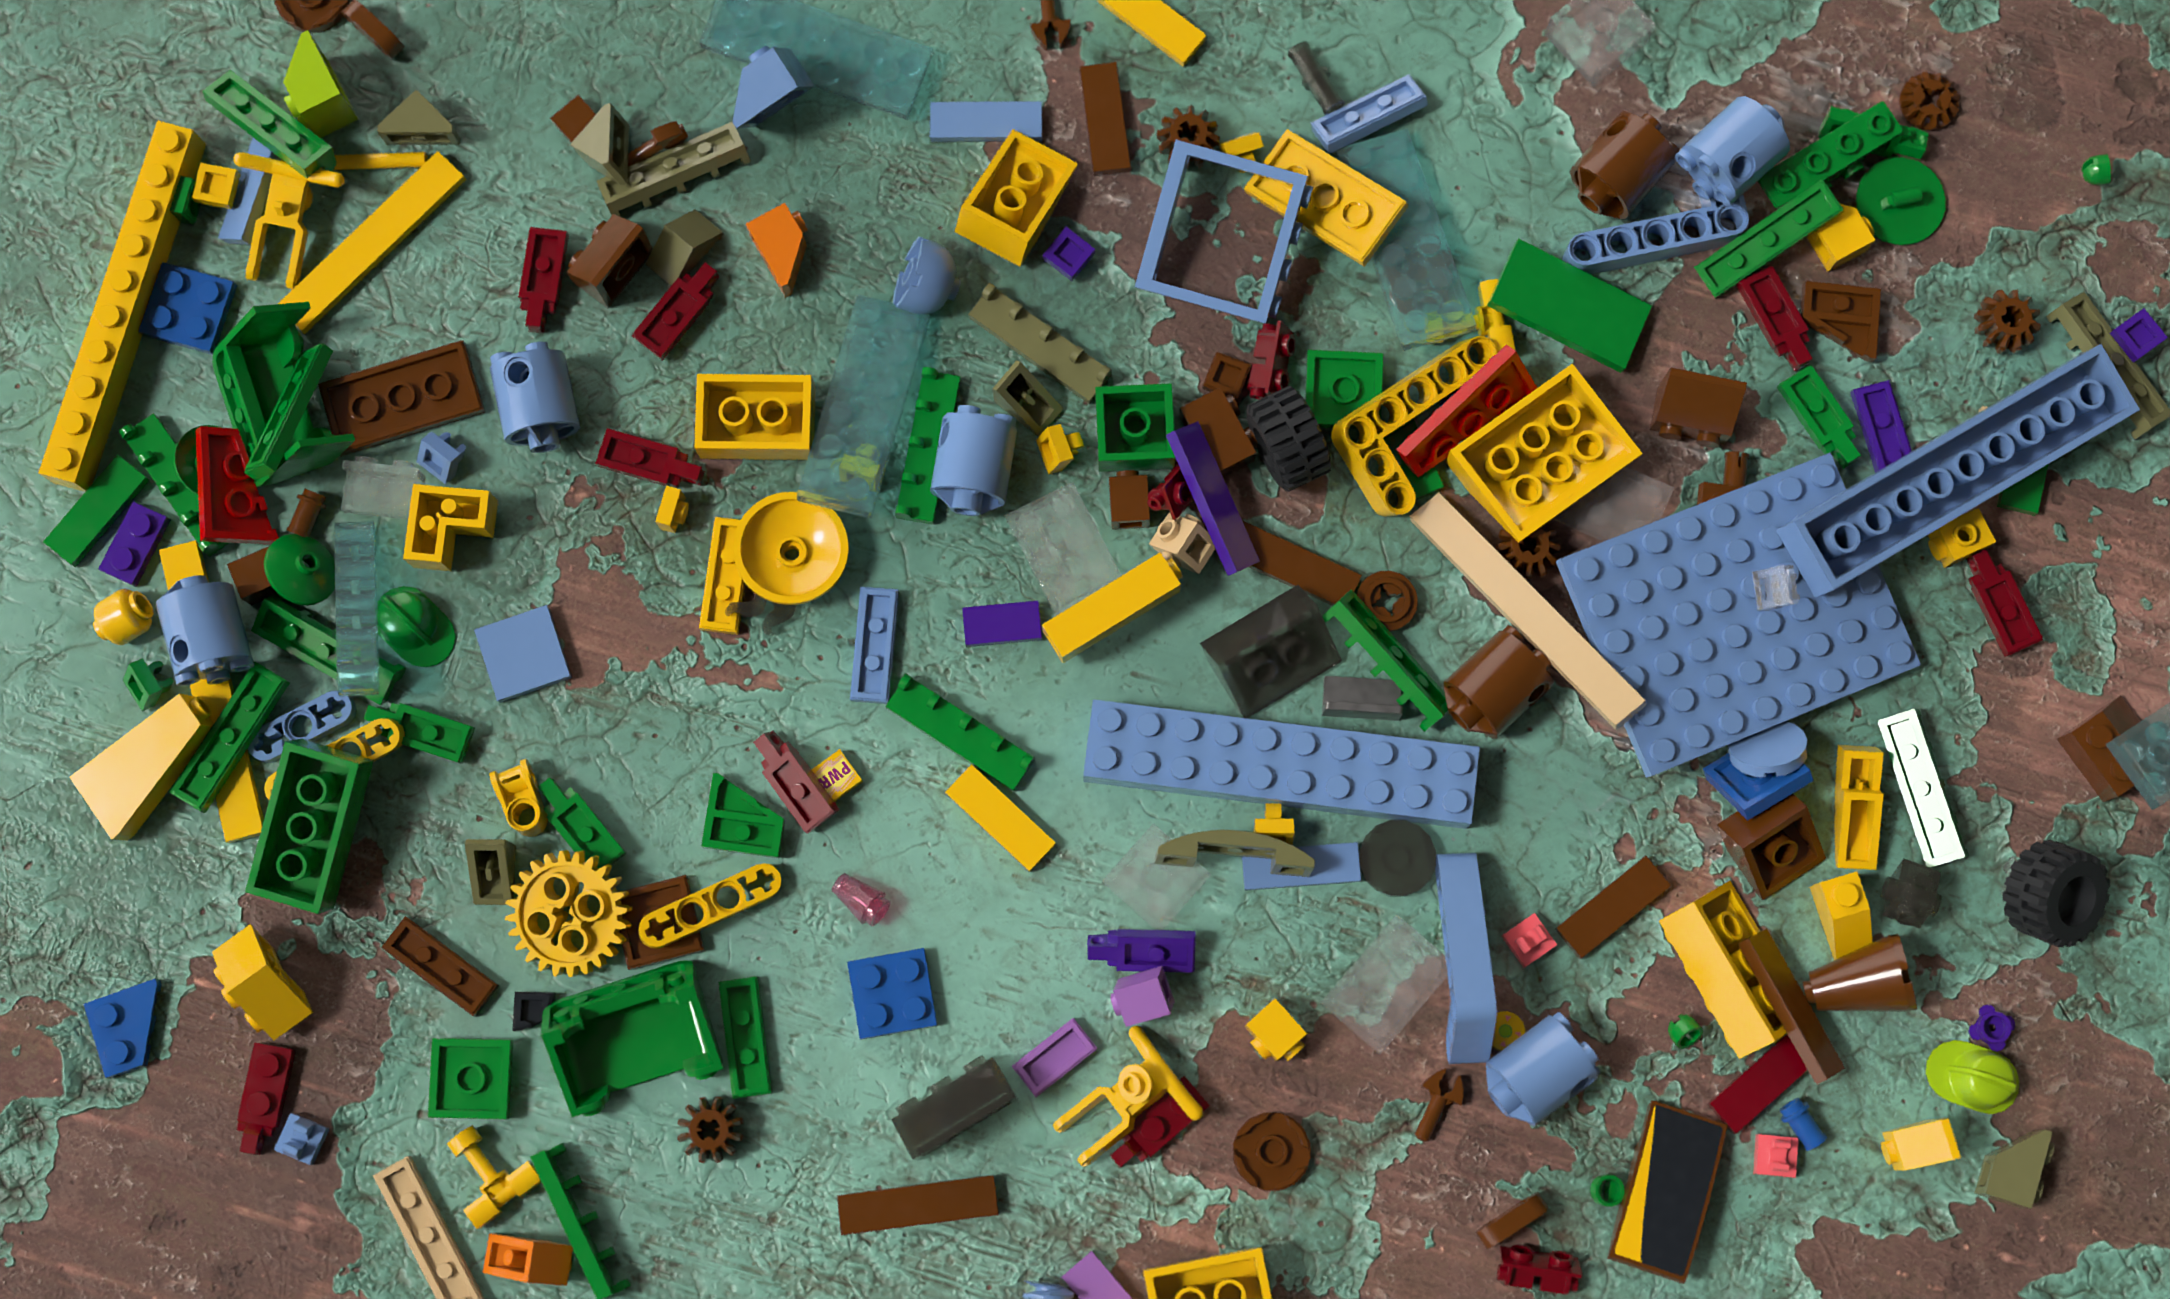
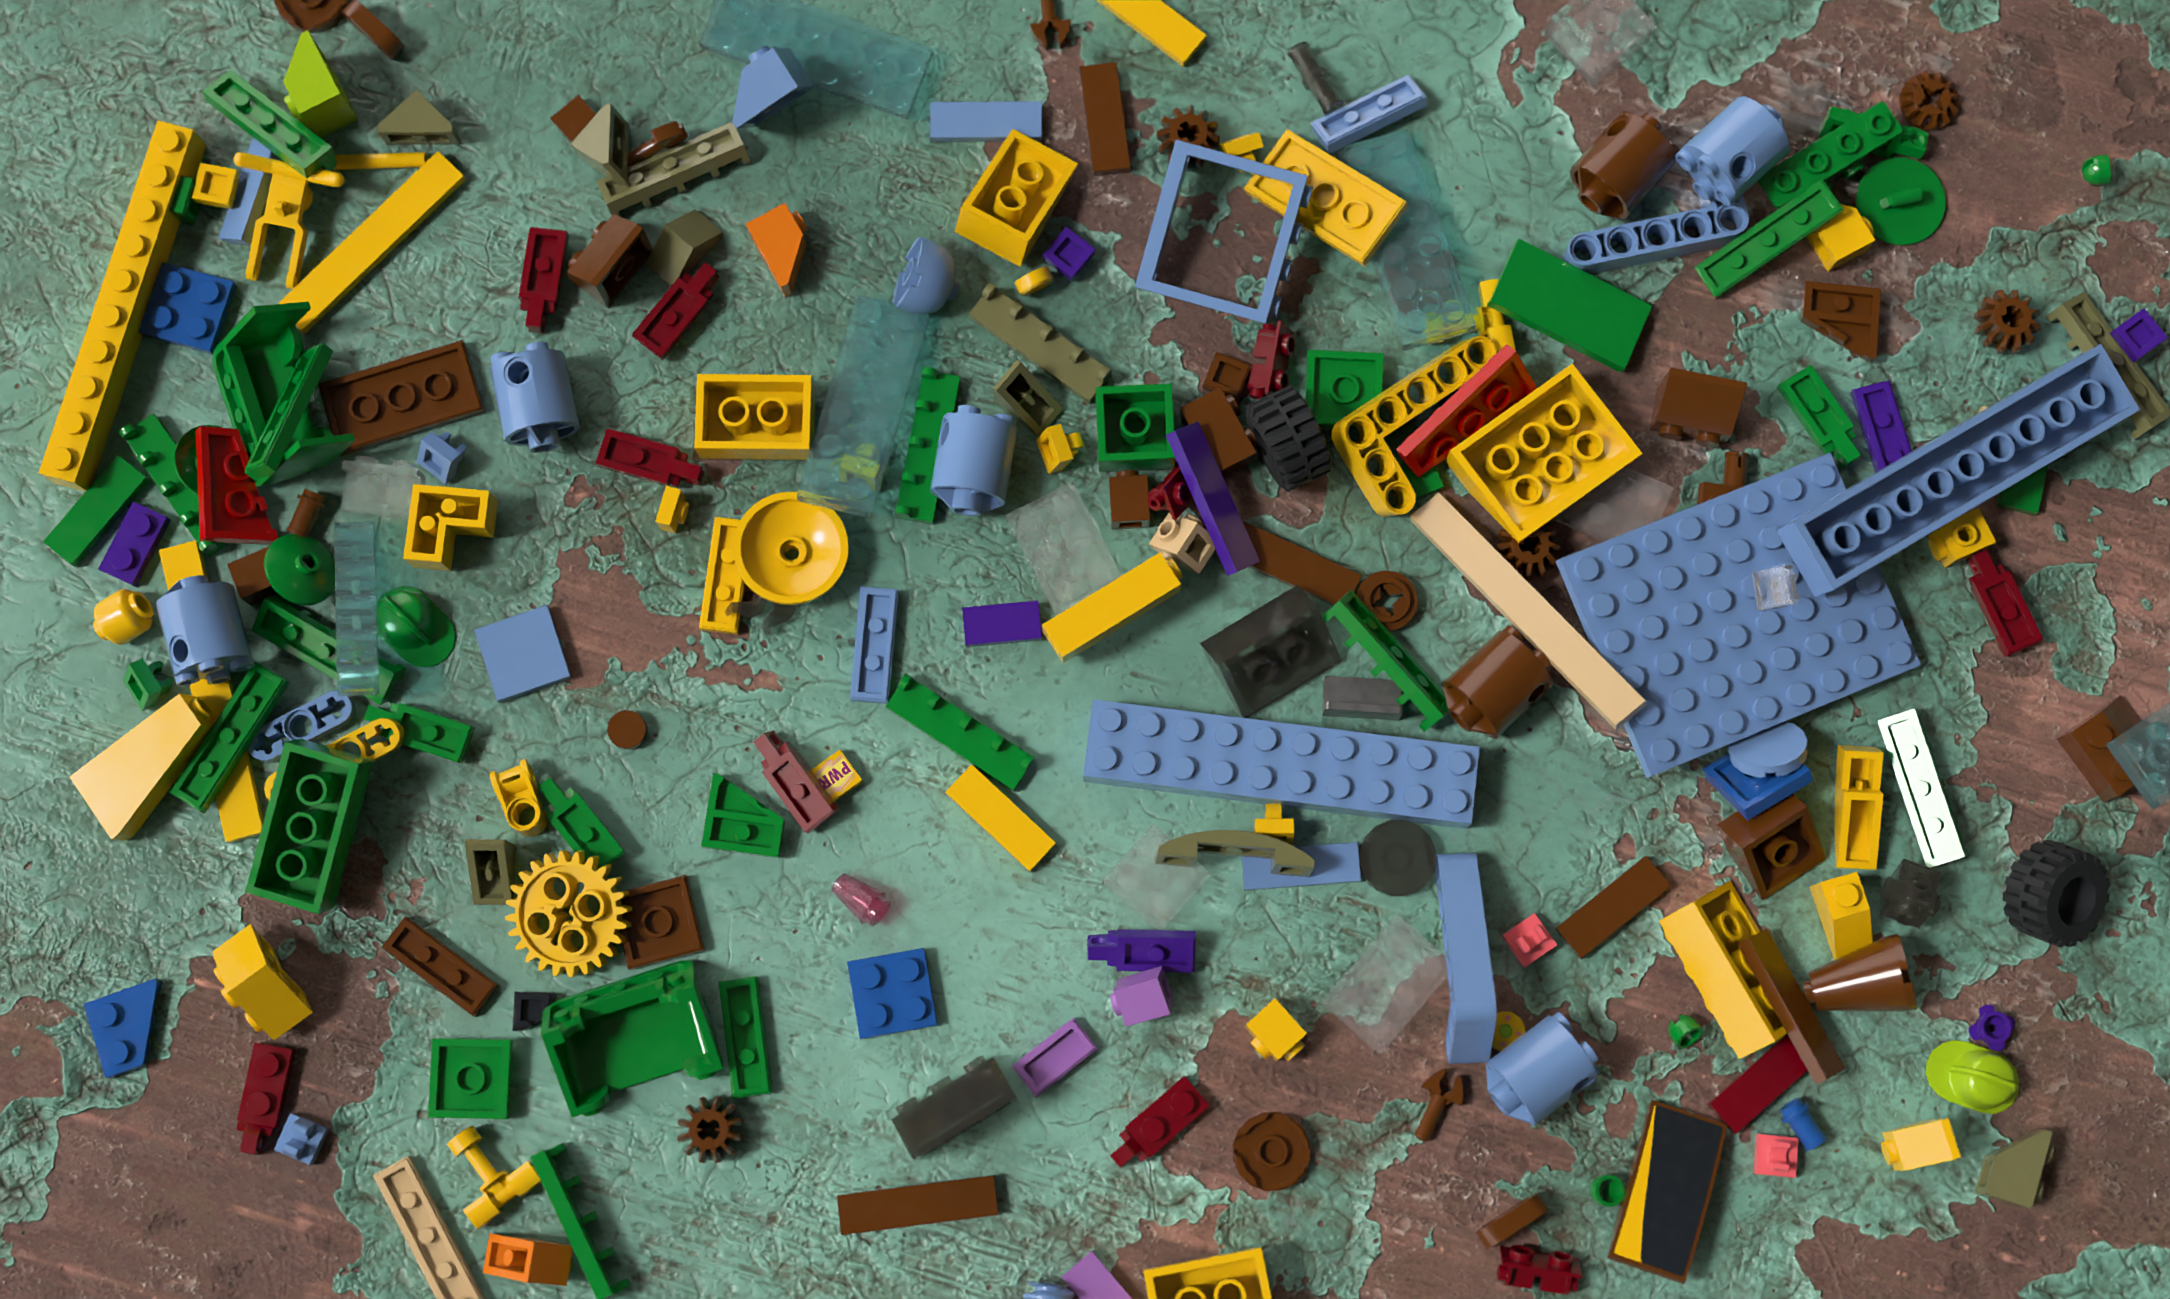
yellow beam [638,863,781,949] -> none
yellow piece [1053,1026,1203,1167] -> none
dark red hinge [1736,266,1813,372] -> none
none -> reddish brown tile [607,710,648,750]
none -> yellow tile [1014,266,1054,296]

